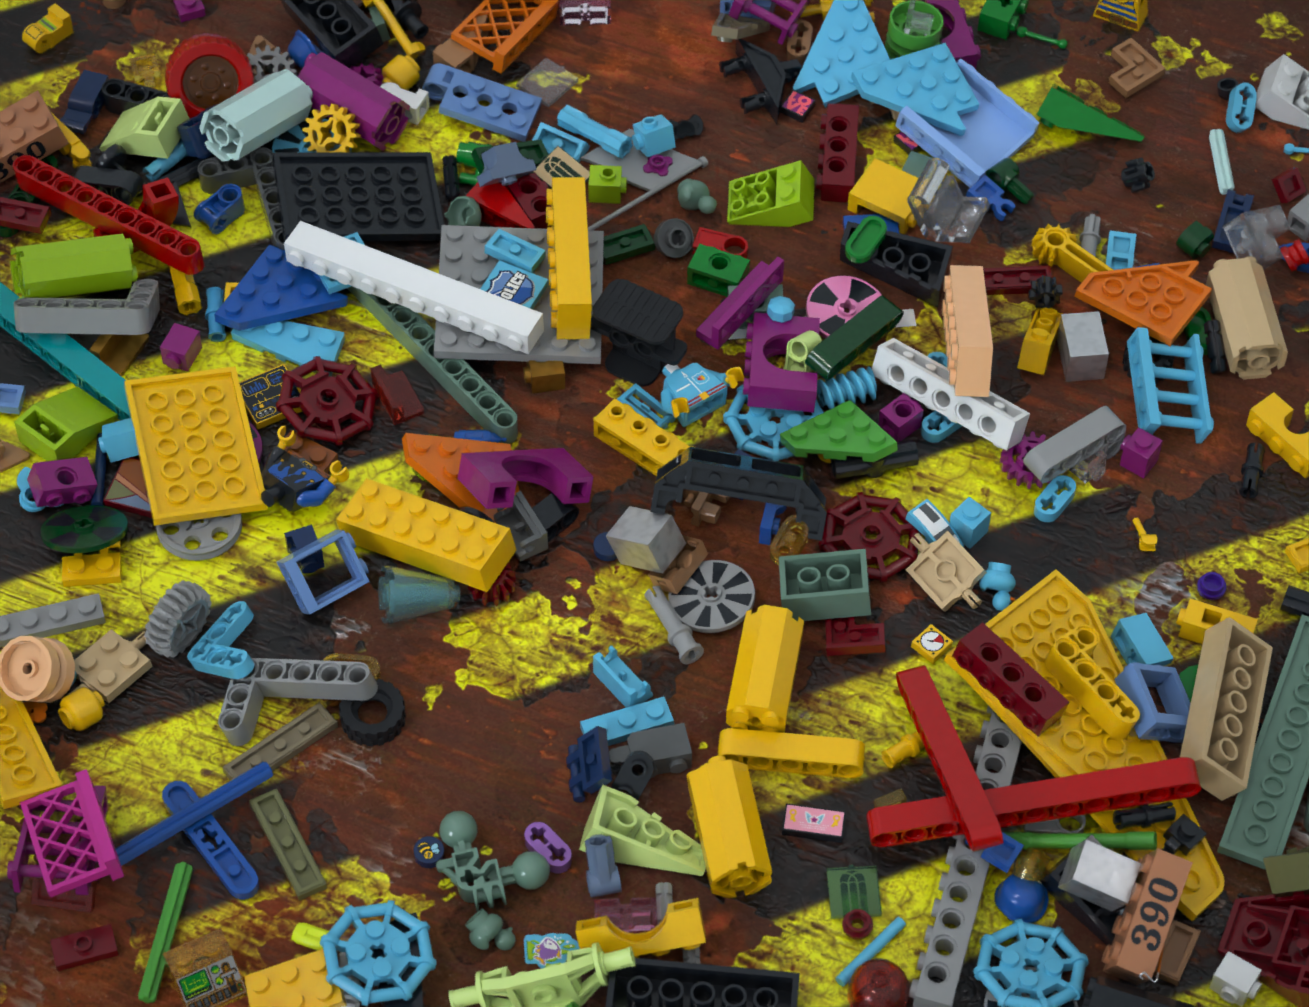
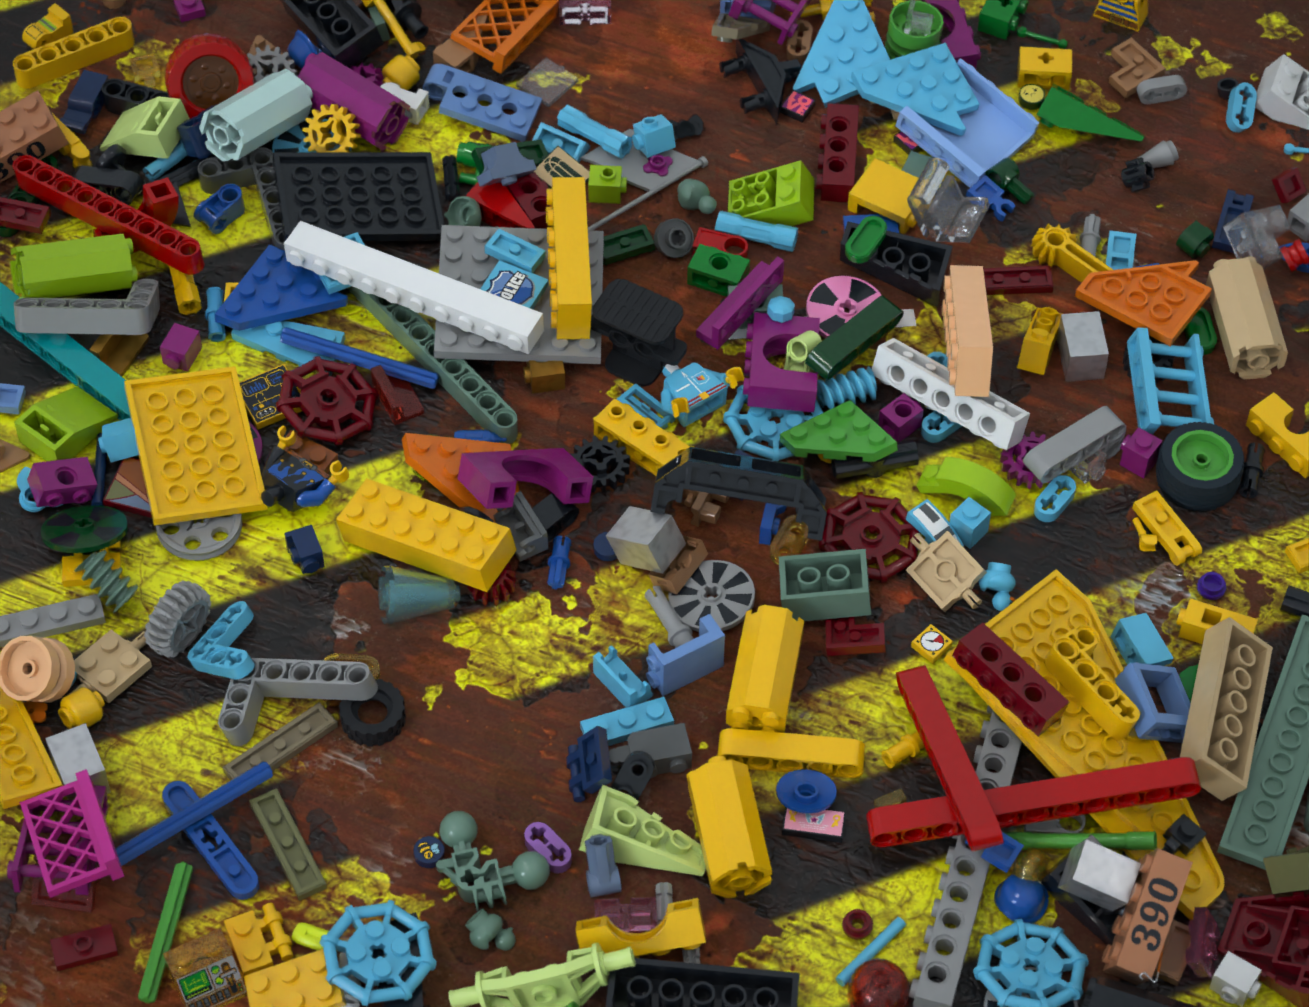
medium blue window [277,530,370,615] -> none
sticker [524,933,579,968] -> none
clear green piece [826,864,882,919] -> none
black gear [1028,275,1063,308] -> none
black pin [1113,801,1176,830] -> none
black axle [1204,320,1227,374] -> none
light aqua axle [1209,129,1234,195] -> none
none -> yellow beam [12,17,135,89]
none -> flat silver piece [45,723,111,800]
none -> sand green piece [74,550,139,614]
none -> yellow plate [223,903,294,976]
none -> blue axle [280,327,439,389]
none -> blue axle [547,535,571,590]
none -> black gear [570,436,630,493]
none -> medium blue panel [646,614,725,696]
none -> medium azure axle [715,211,798,252]
none -> blue dish [776,769,837,813]
none -> lime arch [916,457,1016,516]
none -> yellow brick [1017,47,1072,90]
none -> tile [1018,84,1045,109]
none -> yellow plate [1132,491,1202,566]
none -> light grey beam [1136,75,1187,104]
none -> light grey cone [1137,140,1179,169]
none -> black wheel [1156,422,1244,512]
none -> clear pink plate [1185,907,1220,979]

